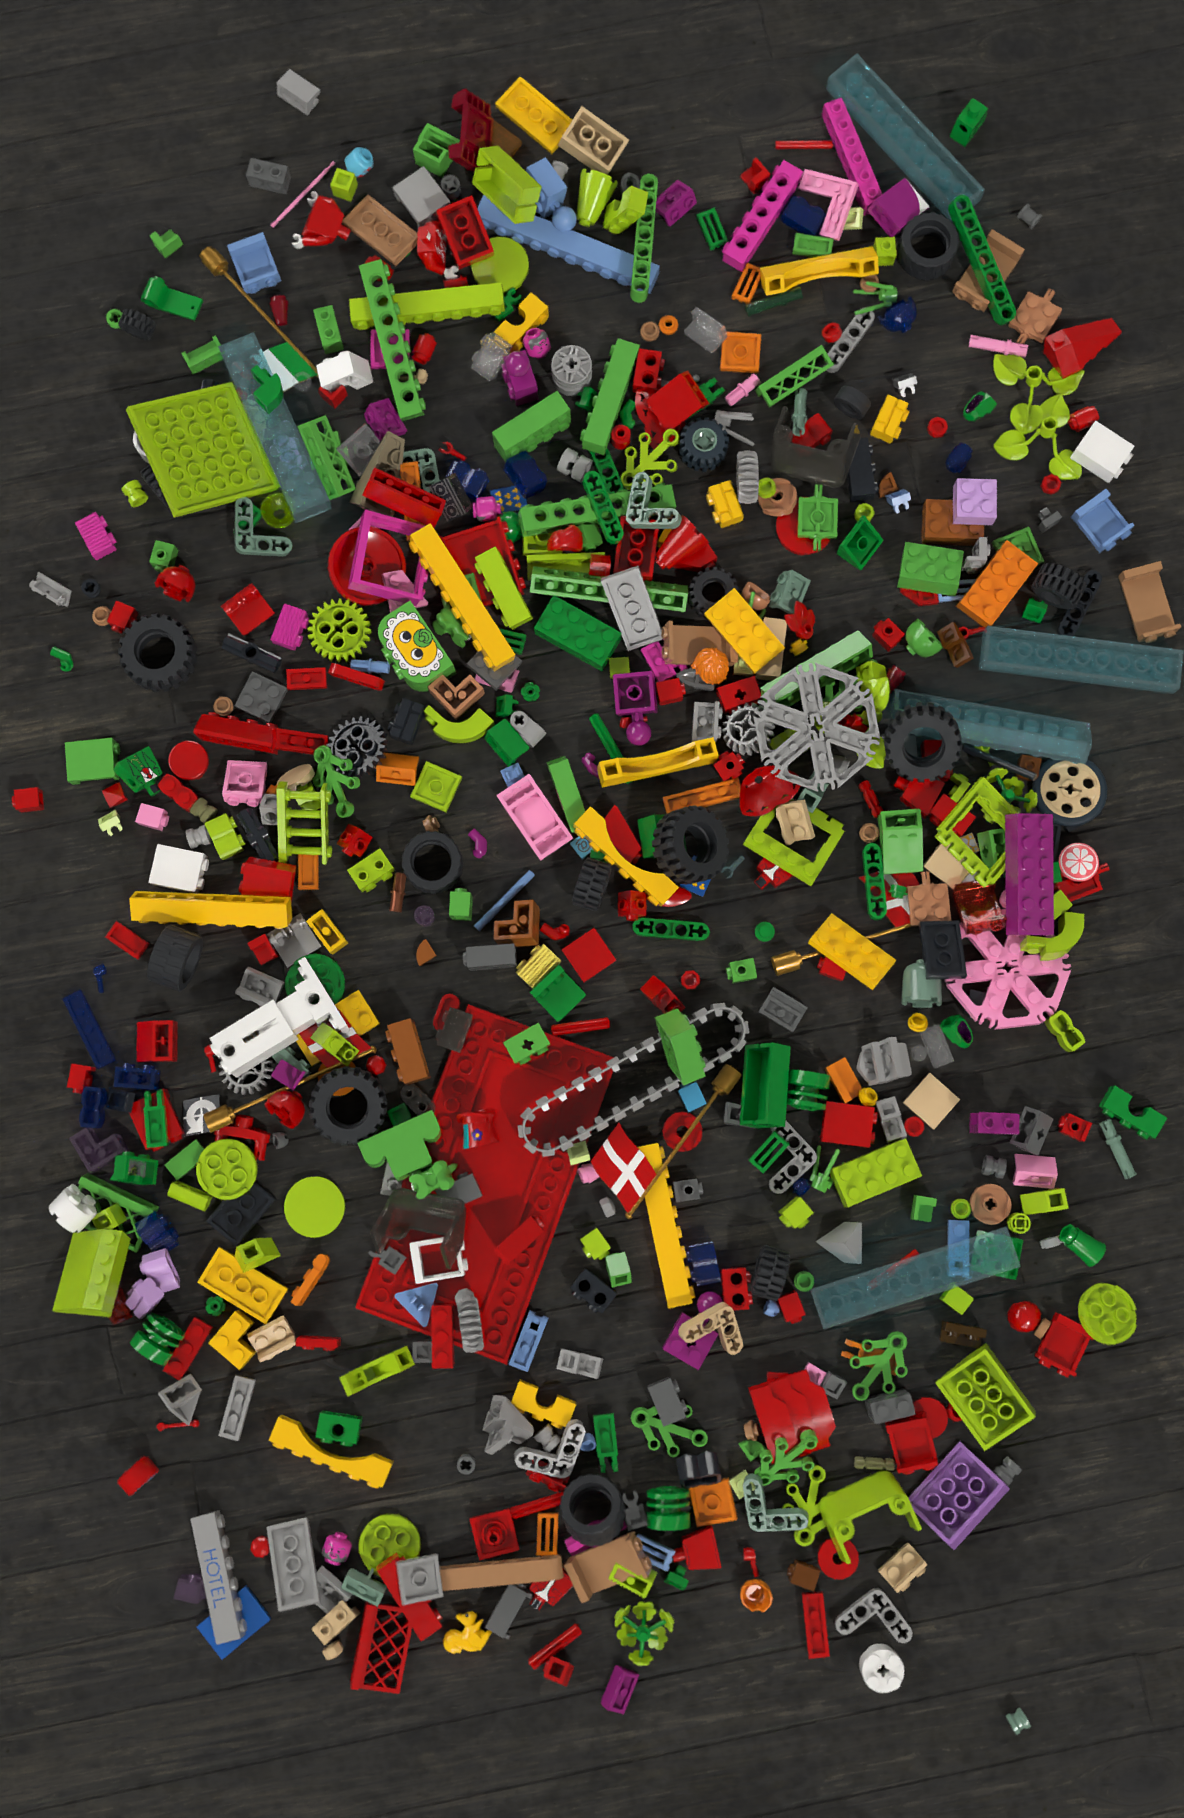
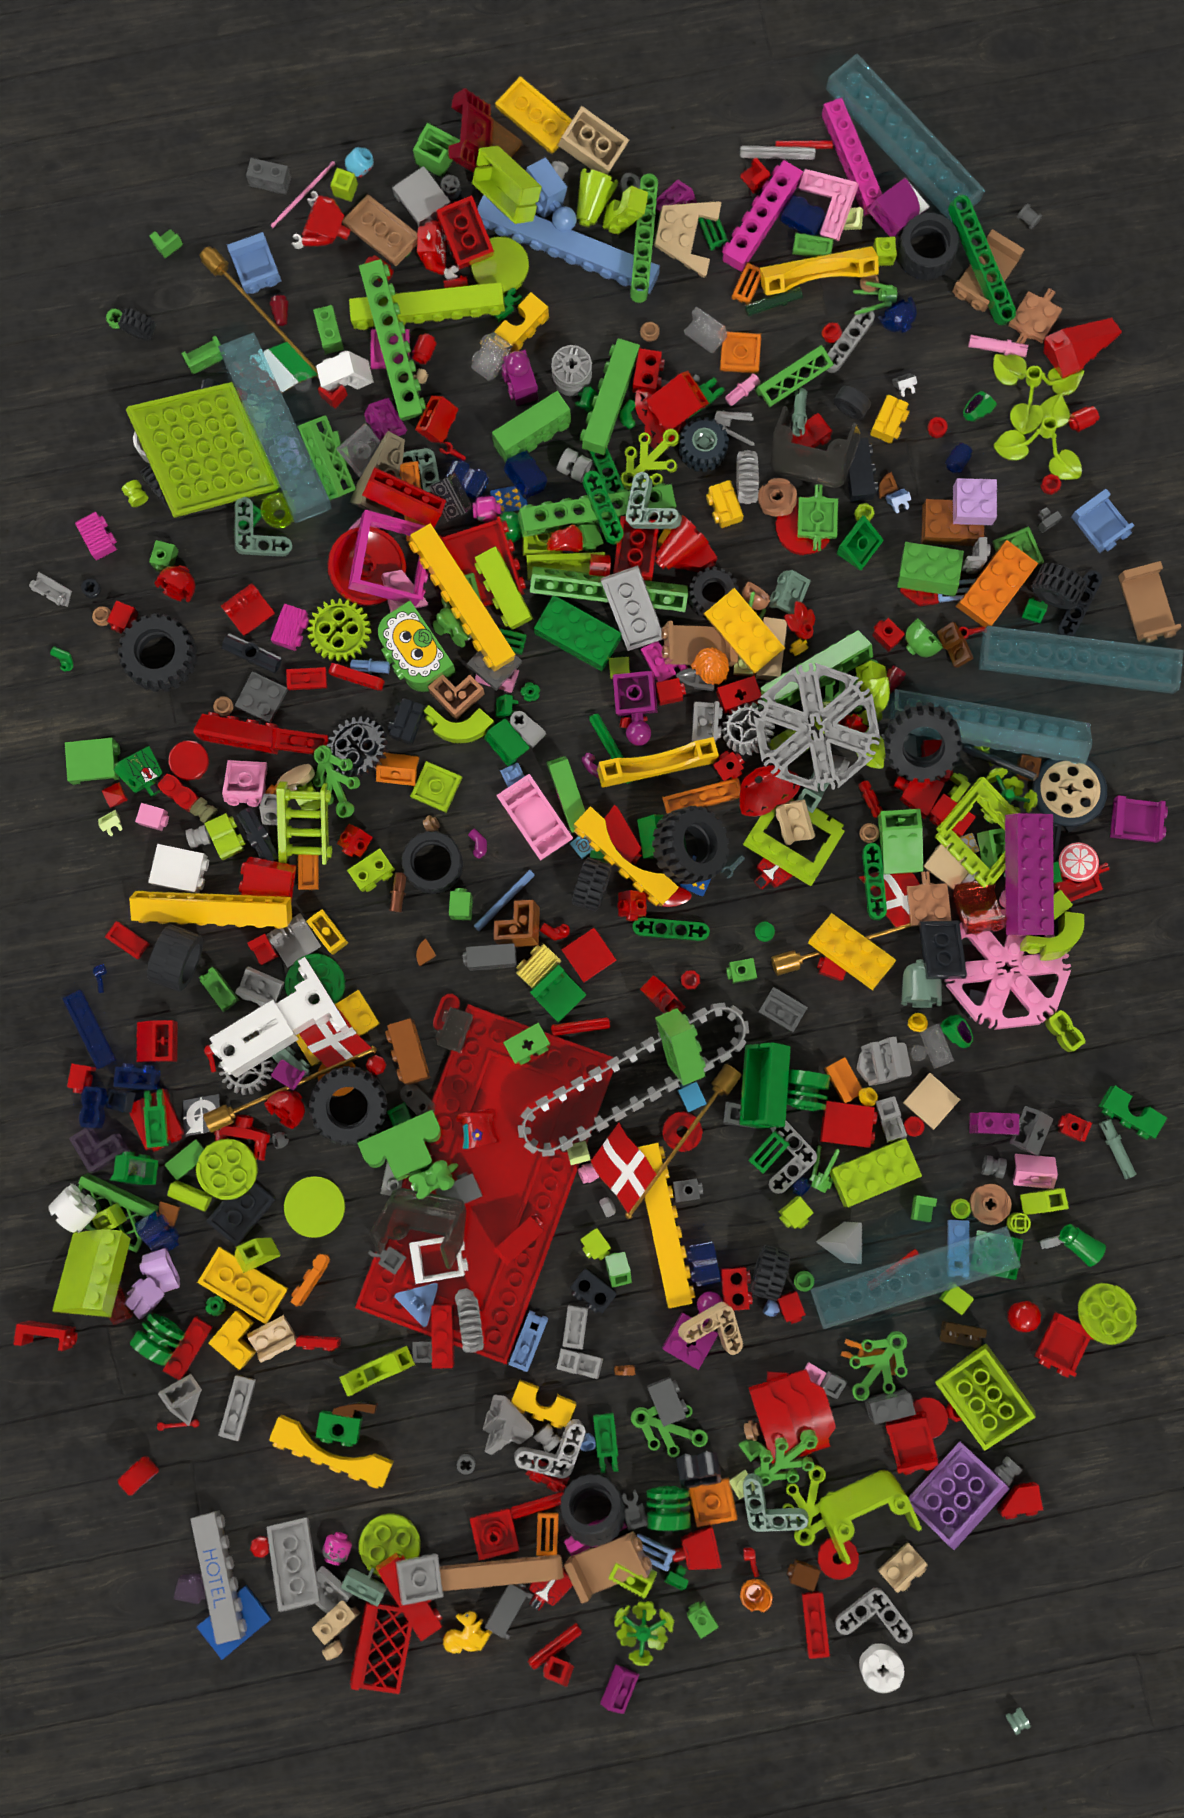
red brick [12,787,44,812] -> none
green door [140,276,203,321] -> none
green brick [251,365,283,414] -> none
light grey hinge [277,69,320,115] -> none
lime slope [310,1022,359,1066] -> none
clear purple wheel [414,905,435,927] -> none
dark pink head [523,328,551,359] -> none
red brick [611,425,631,450] -> none
orange plate [659,315,678,335] -> none
lime tile [758,478,776,498] -> none
olive axle [854,1456,895,1471] -> none
green plate [888,885,908,899] -> none
green torso [950,98,988,147] -> none
medium nougat tile [1034,1318,1051,1339] -> none
white brick [1070,421,1134,483] -> none
none -> red panel [13,1321,78,1351]
none -> dark orange tile [159,1201,180,1227]
none -> bright green hinge [199,967,239,1012]
none -> reddish brown slope [332,1402,378,1418]
none -> red brick [415,396,458,443]
none -> light grey plate [563,1305,588,1349]
none -> dark orange tile [614,1365,635,1376]
none -> tan wing [654,202,722,278]
none -> bright green brick [687,1601,718,1638]
none -> light grey axle [740,146,815,160]
none -> red slope [998,1482,1043,1519]
none -> magenta panel [1110,796,1168,843]

